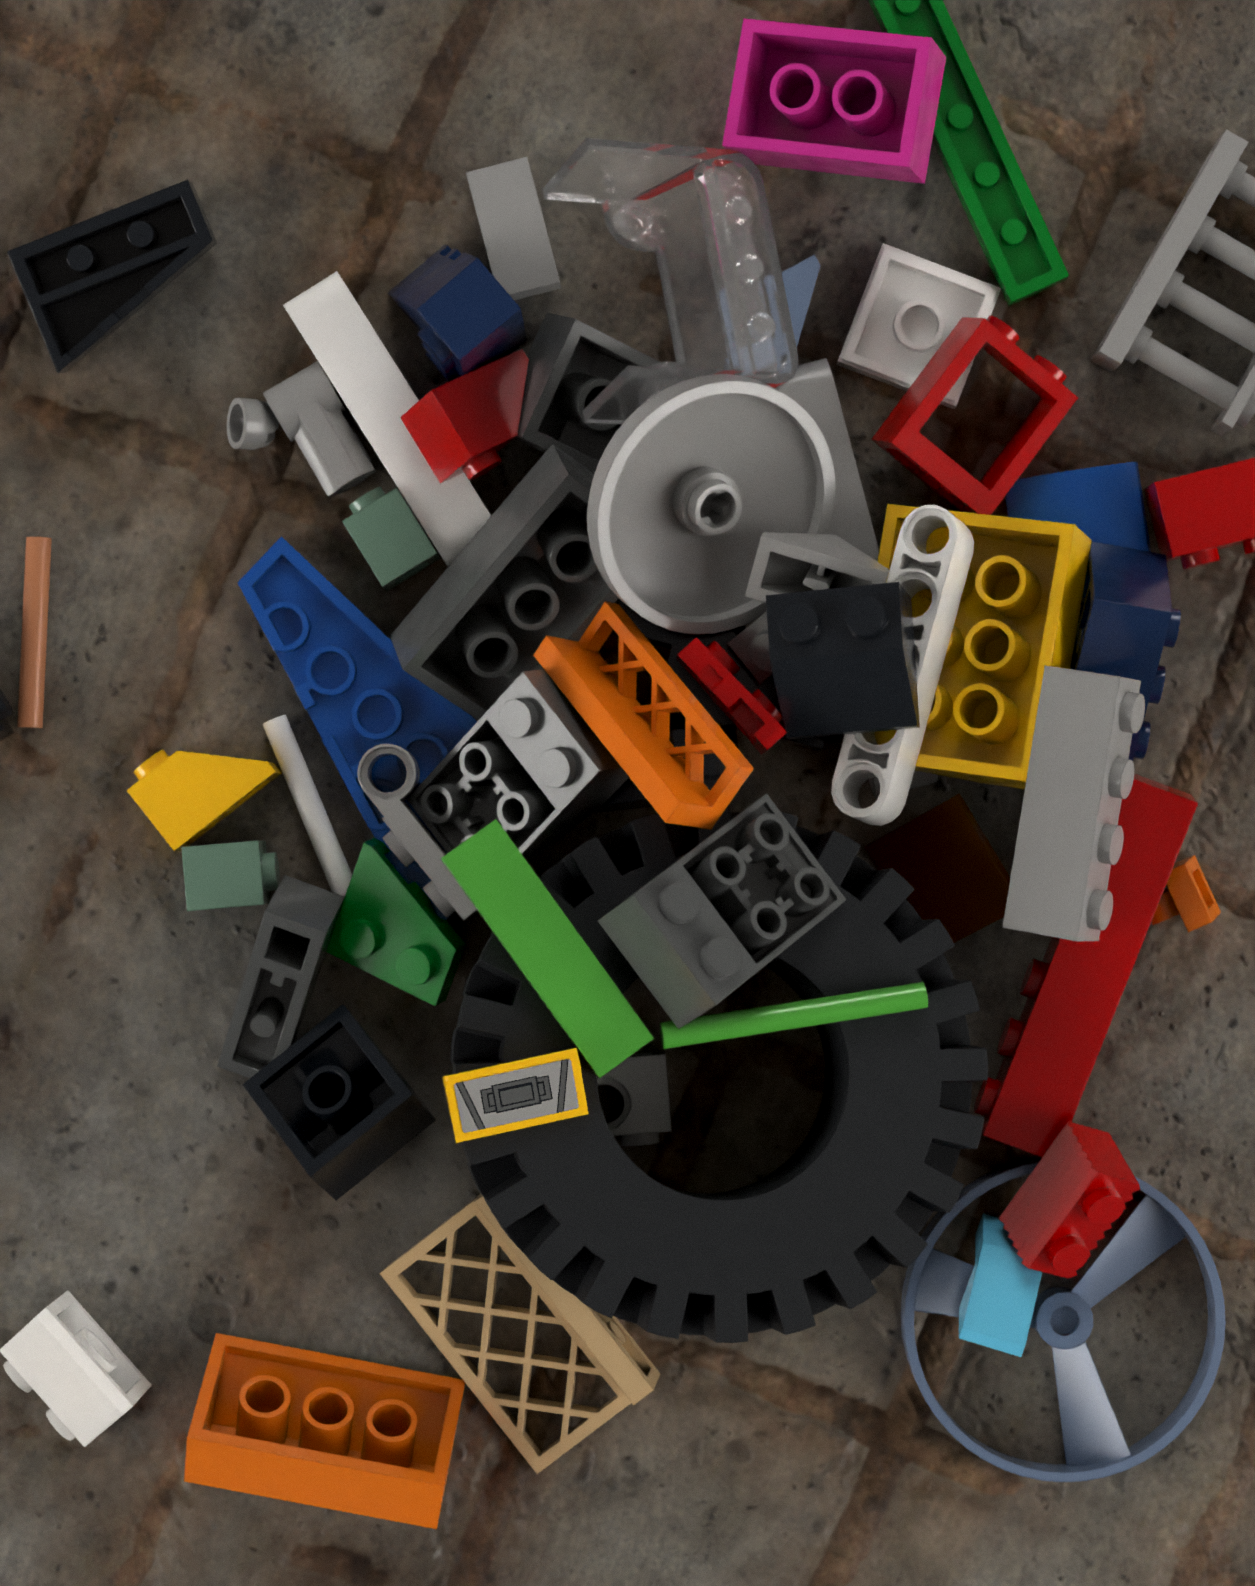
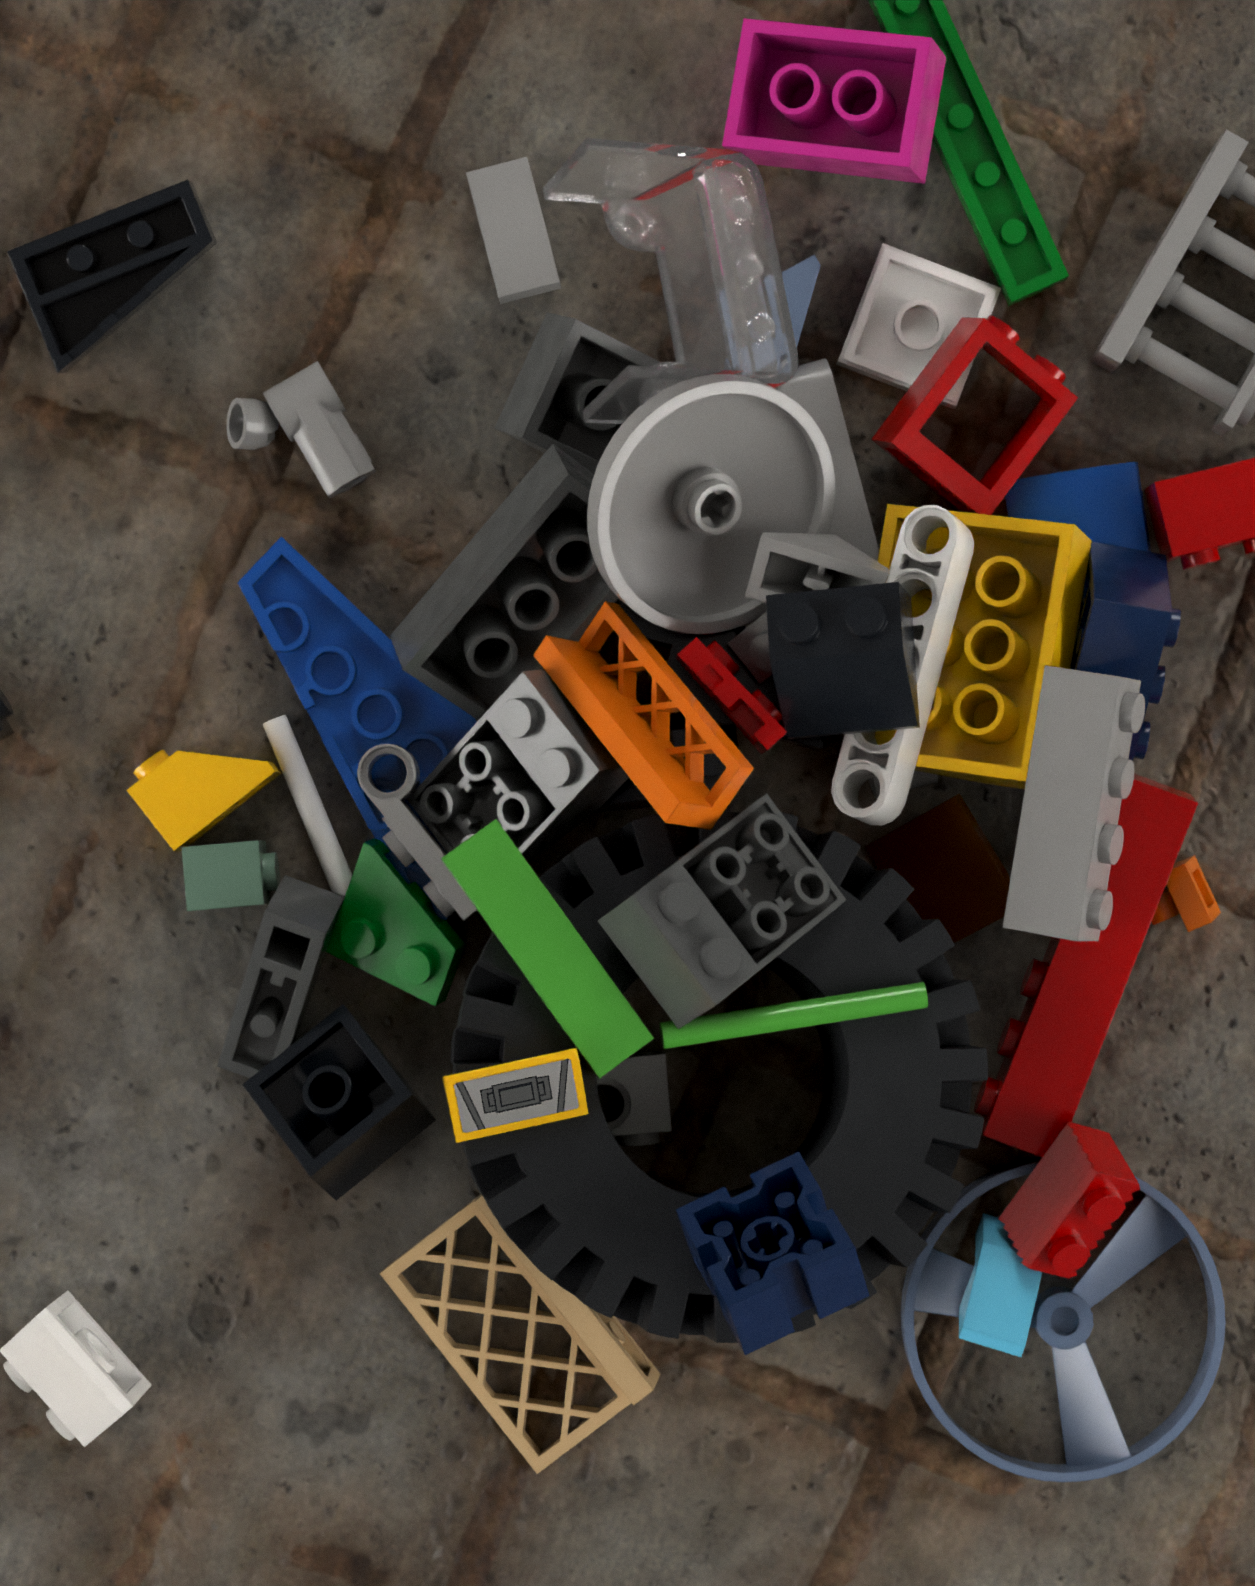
nougat bar [17,537,52,729] -> none
orange slope [184,1333,465,1529] -> none
white beam [283,271,491,567] -> none
sand green brick [342,487,441,592] -> none
dark blue wedge [388,244,527,382] -> none
red slope [400,349,529,484] -> none
none -> dark blue brick [675,1152,870,1355]

